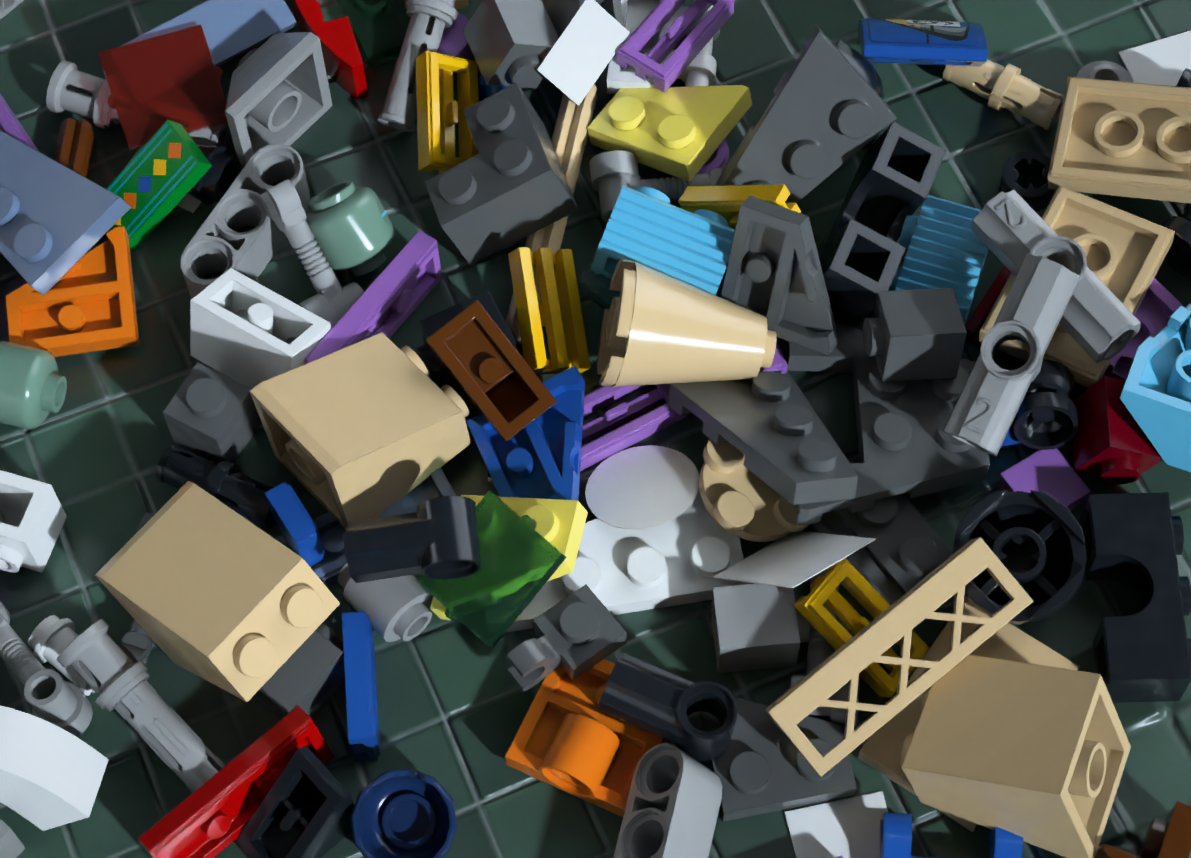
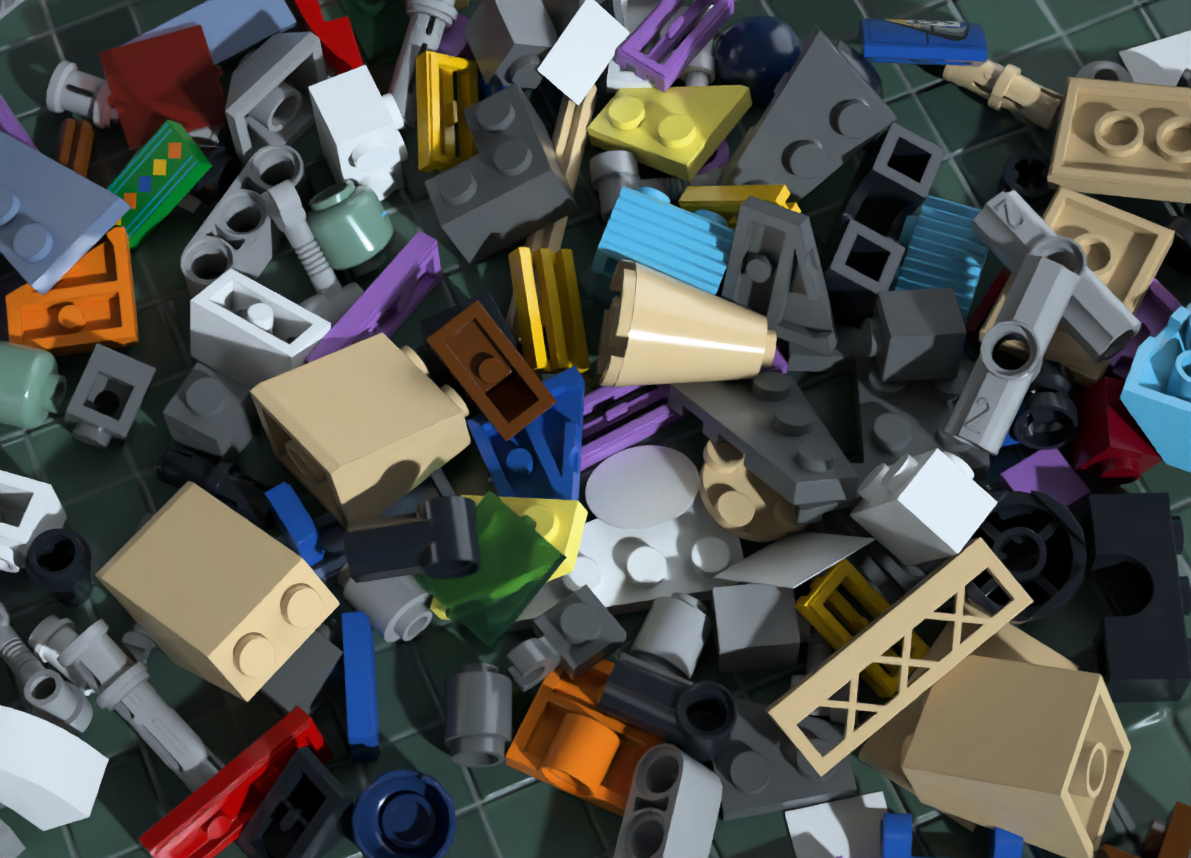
none -> black cone [25,529,93,606]
none -> dark grey brick [64,343,156,450]
none -> white brick [308,65,409,201]
none -> dark grey brick [444,663,512,768]
none -> light grey brick [628,592,715,680]
none -> dark blue hair [713,16,804,108]
none -> white brick [850,448,998,567]

